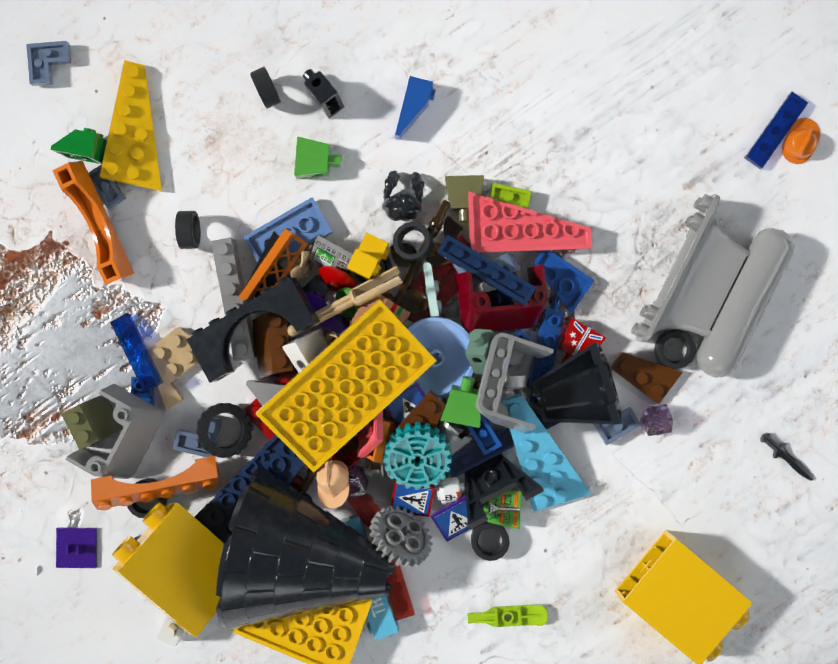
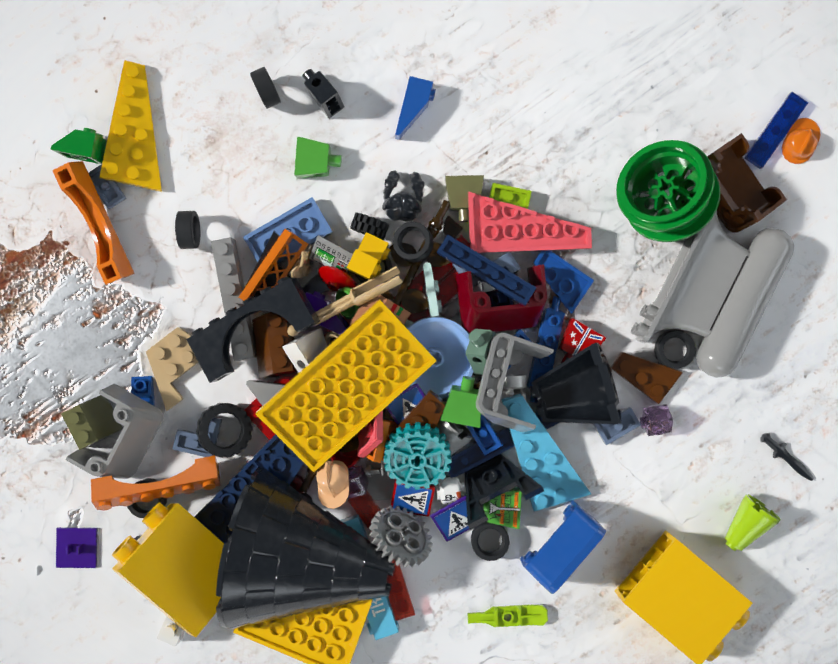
sand blue plate [26,41,71,86] -> none
clear blue tile [110,313,164,392] -> none
none -> black tyre [350,212,389,240]
none -> blue windscreen [520,500,606,594]
none -> green wheel [616,140,720,242]
none -> reddish brown windscreen [690,133,787,233]
none -> lime cone [725,494,781,551]

